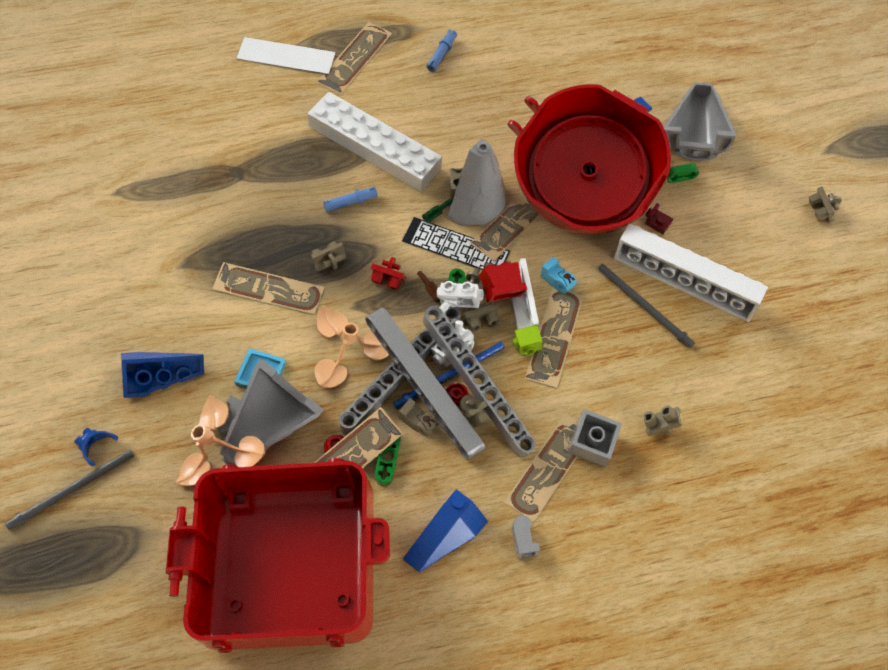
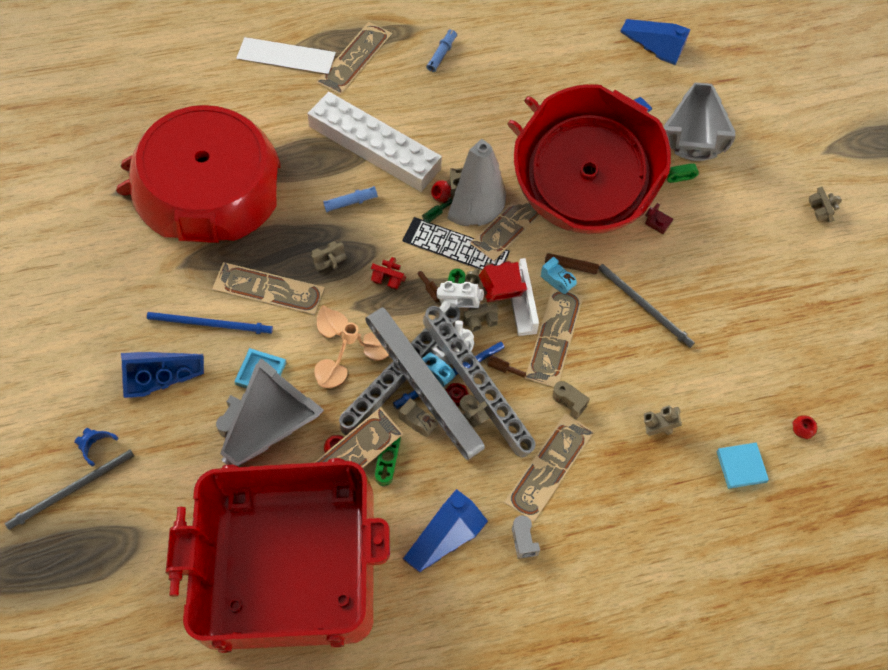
light nougat plant [176,395,265,486] -> none
lime brick [512,325,542,355] -> none
light grey brick [567,409,622,467] -> none
white brick [614,223,768,322] -> none
none -> red container [116,105,281,243]
none -> blue bar [147,312,273,334]
none -> medium azure leg [422,352,456,387]
none -> red plate [431,180,451,202]
none -> reddish brown axle [487,355,526,378]
none -> reddish brown axle [545,253,599,274]
none -> dark tan leg [553,381,590,419]
none -> blue wedge [621,19,691,65]
none -> medium azure tile [716,443,769,489]
none -> red plate [792,415,818,439]

